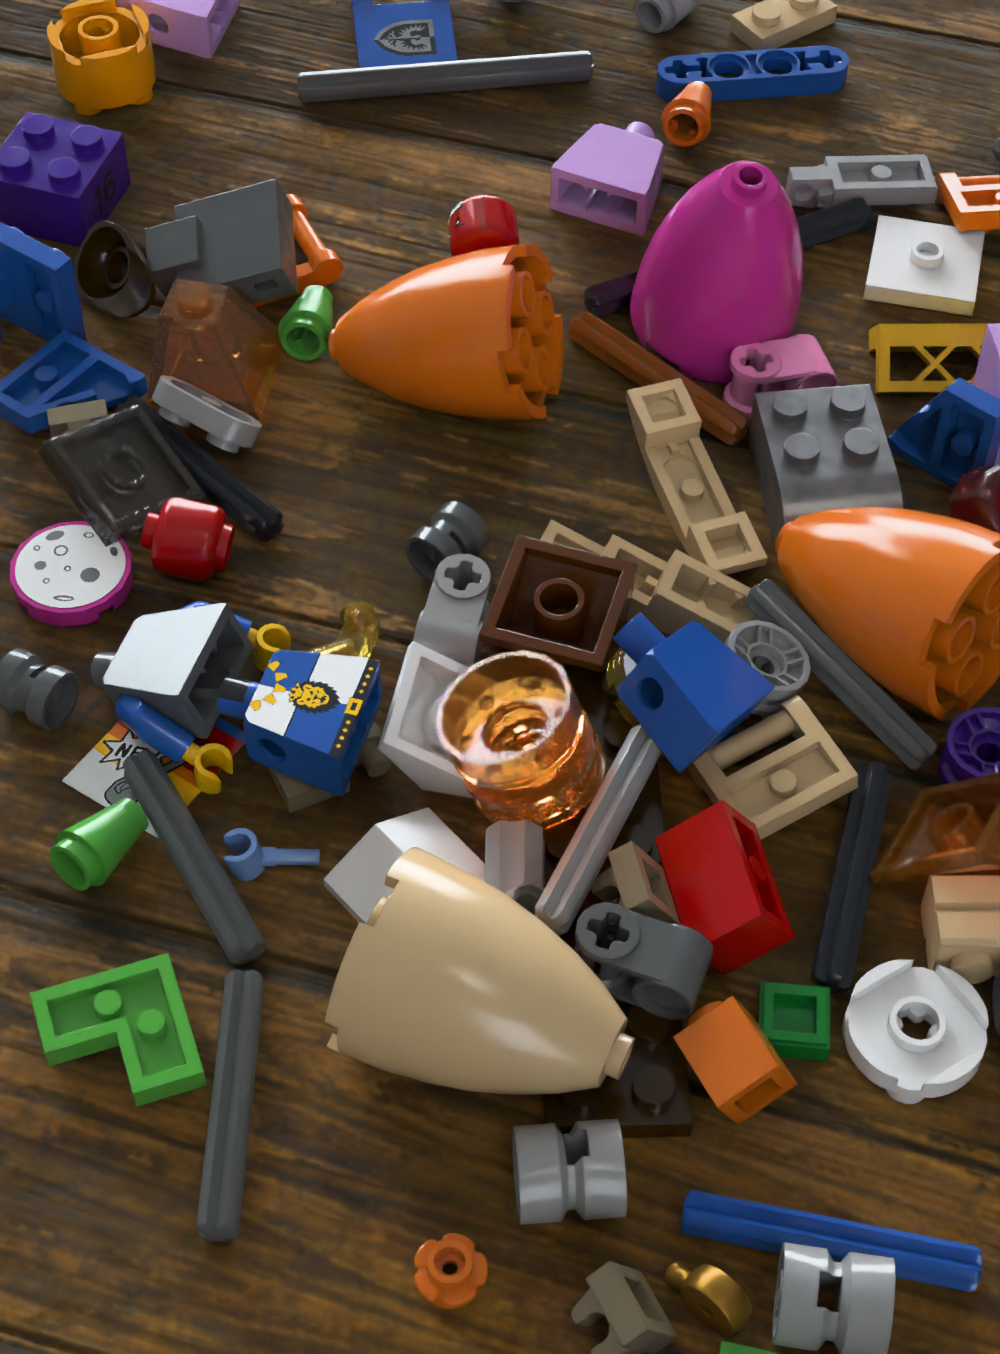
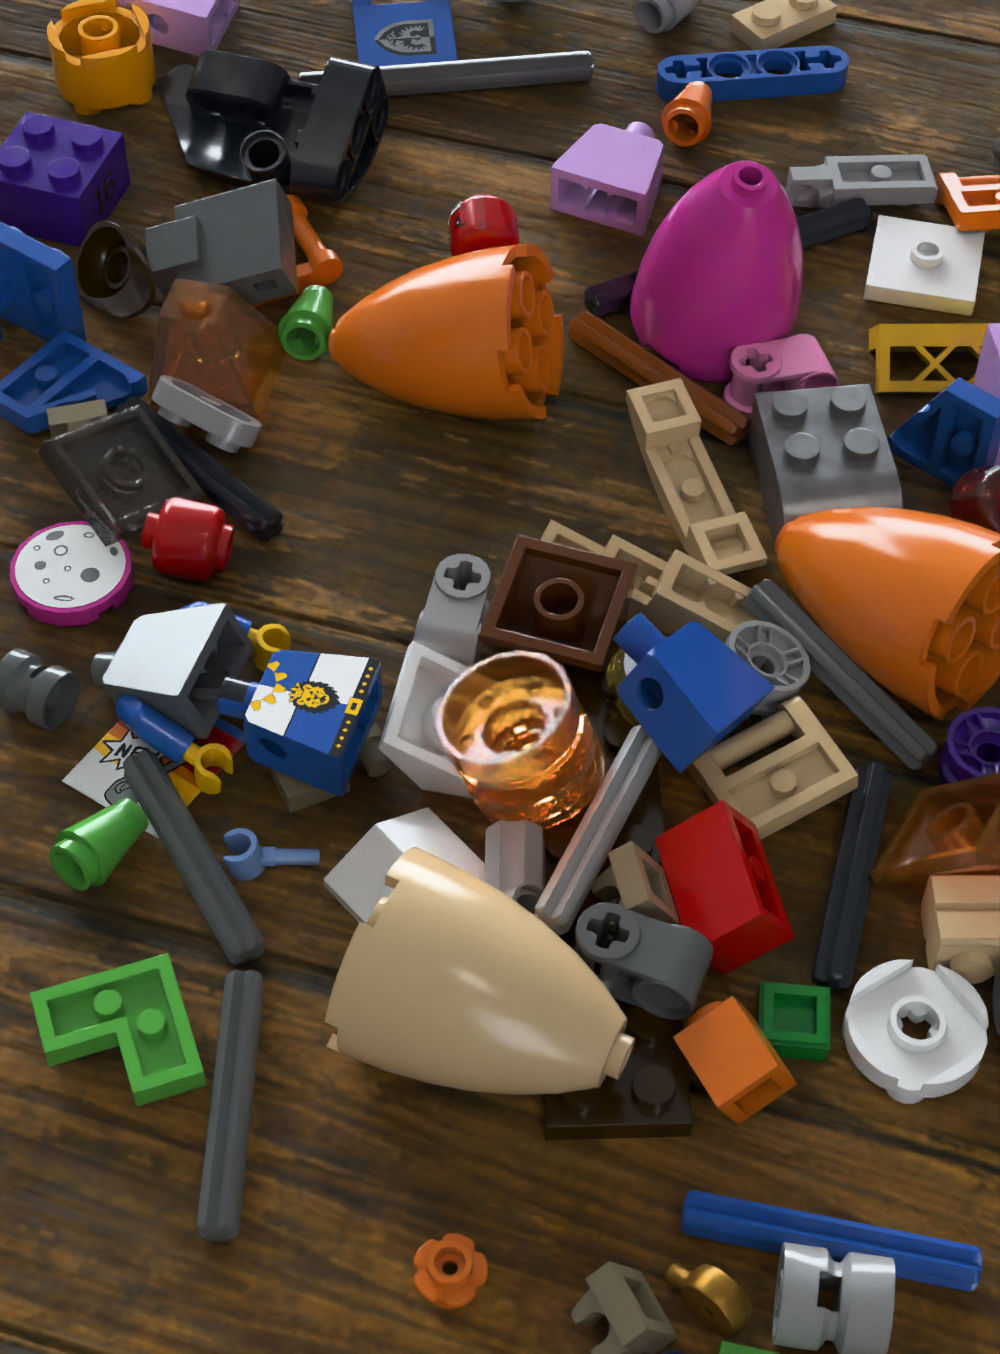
clear yellow arm [305,601,381,658] -> none
dark grey wheel [405,501,489,582] -> none
light grey wheel [512,1119,627,1225] -> none
none -> black panel [156,50,389,204]

